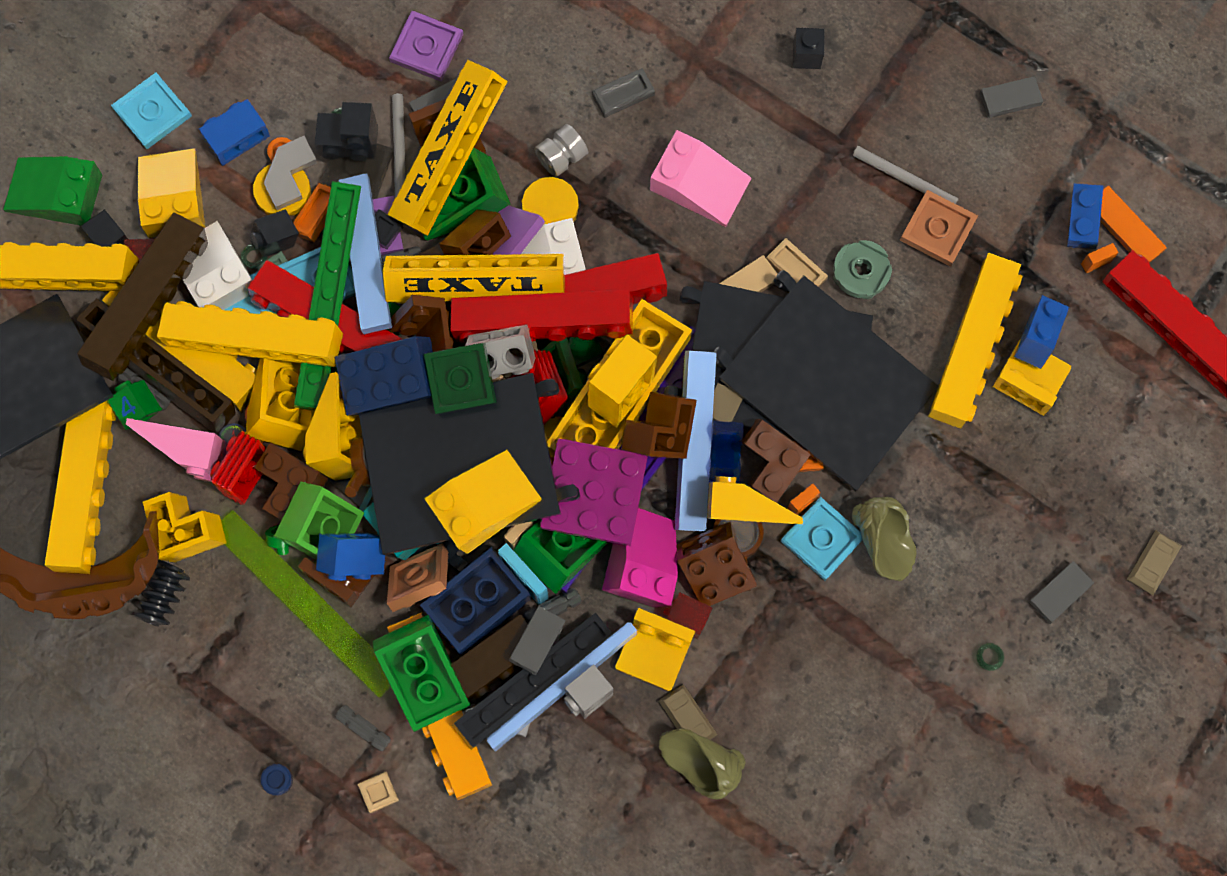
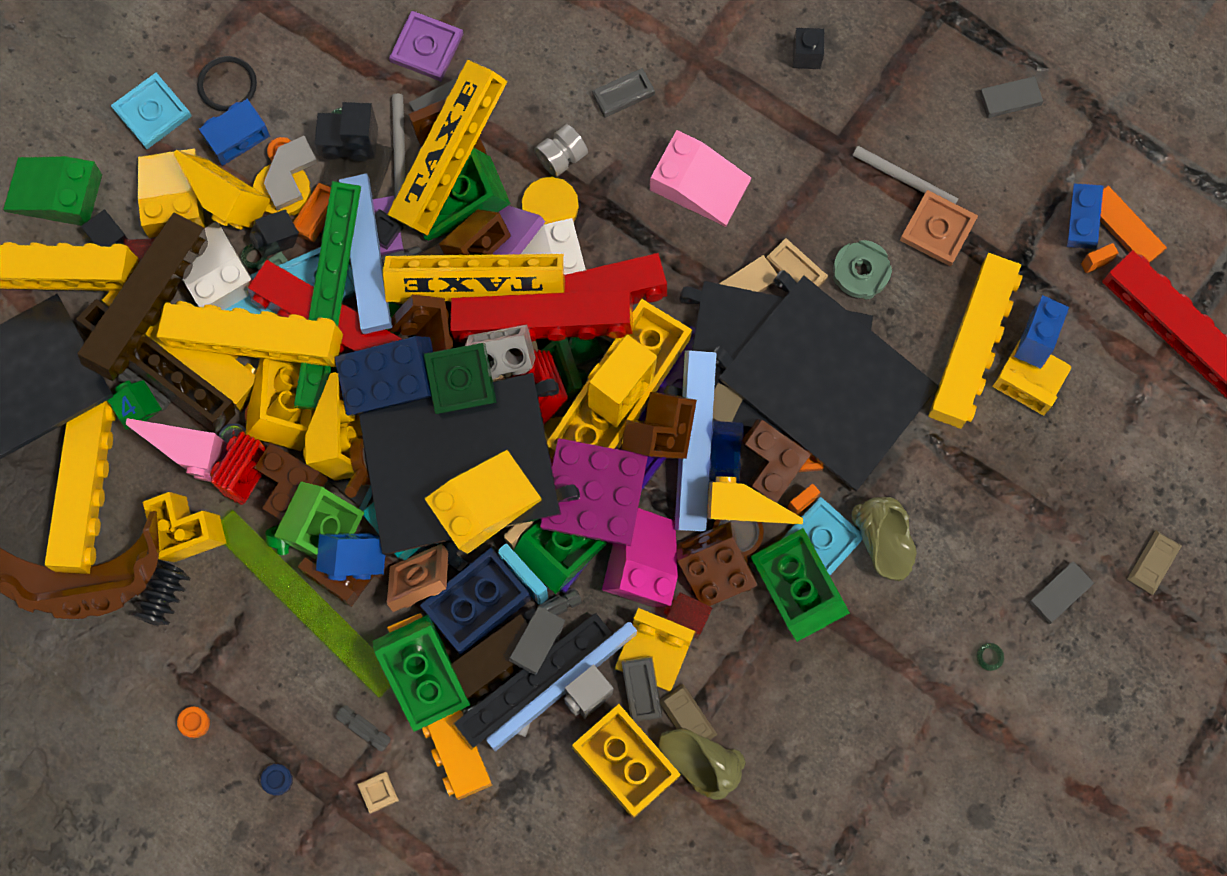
none -> yellow slope [173,150,271,230]
none -> orange tile [177,706,210,738]
none -> black tyre [197,56,257,112]
none -> yellow brick [572,704,681,818]
none -> dark grey tile [622,656,663,722]
none -> green slope [751,528,850,642]

